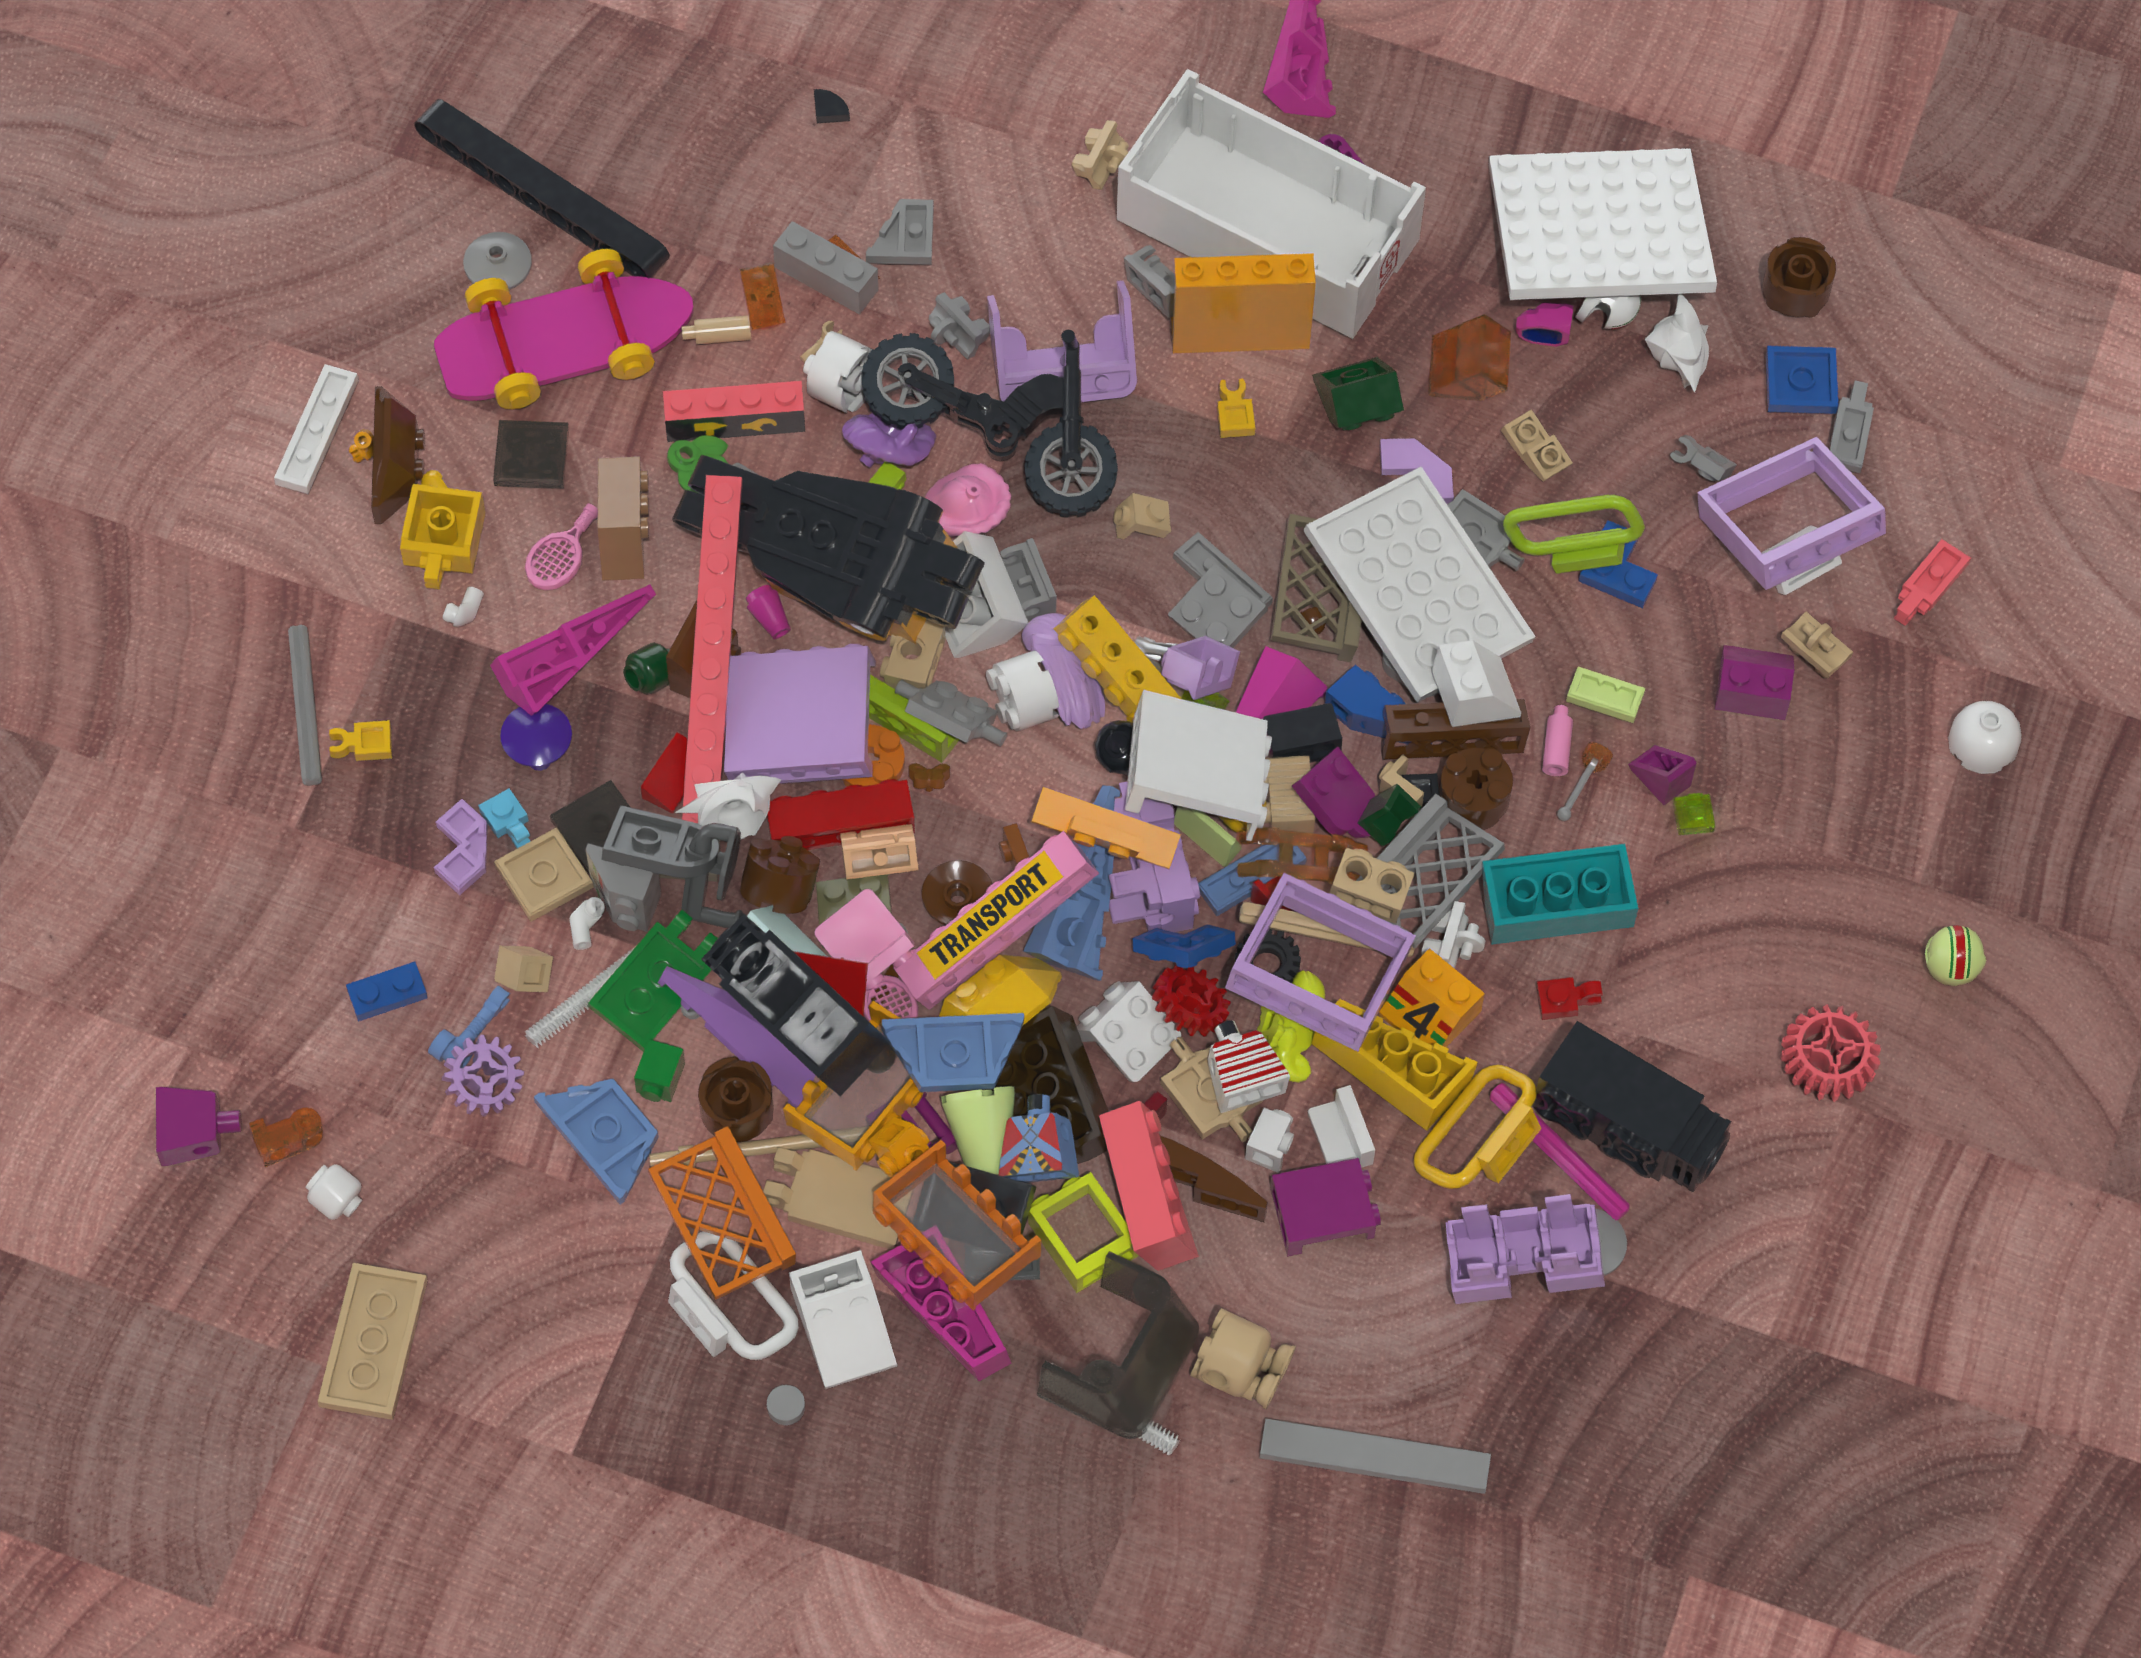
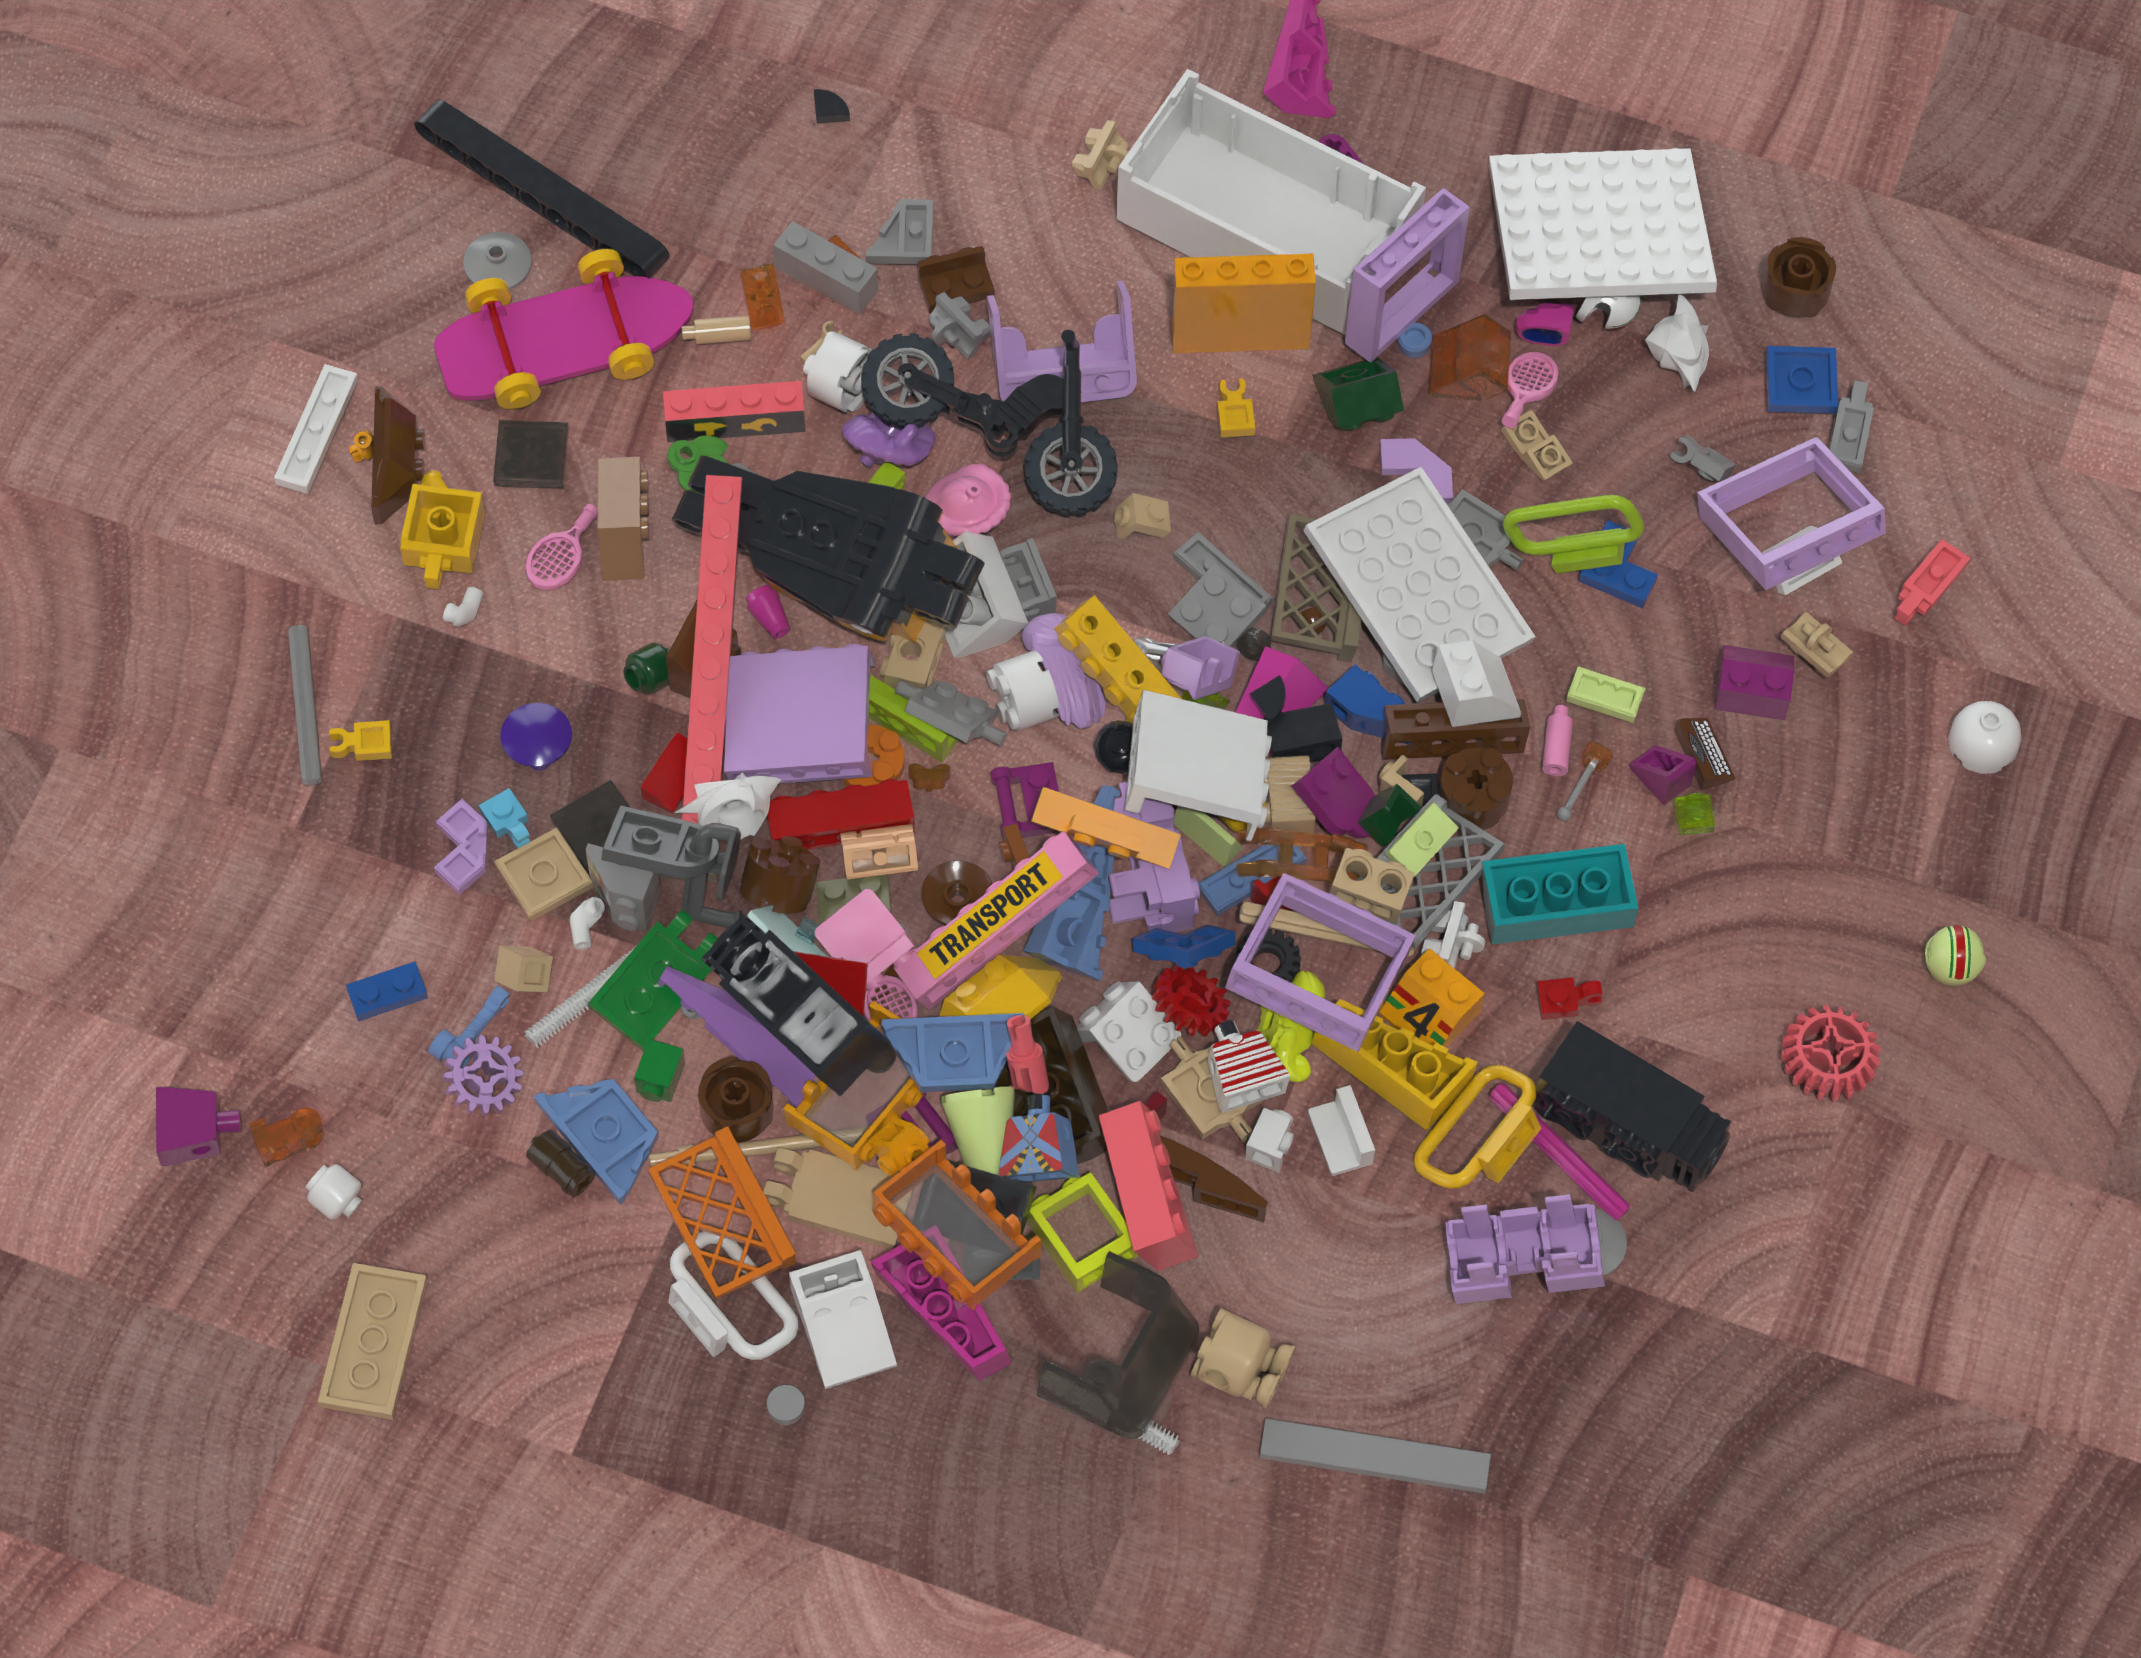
dark pink wedge [490,584,656,716] -> none
light grey hinge [1124,245,1175,318] -> none
magenta panel [1270,1158,1381,1257] -> none
none -> dark brown piece [526,1130,595,1197]
none -> clear light blue hand [795,916,820,945]
none -> reddish brown bracket [918,246,995,313]
none -> magenta plate [990,762,1059,838]
none -> coral arm [1006,1015,1049,1094]
none -> clear smoke plate [1237,628,1272,661]
none -> black tile [1250,675,1286,725]
none -> lavender window [1345,188,1470,363]
none -> yellowish green plate [1385,802,1459,878]
none -> medium blue tile [1397,322,1432,358]
none -> bright pink piece [1502,352,1559,428]
none -> slope [1674,718,1735,791]

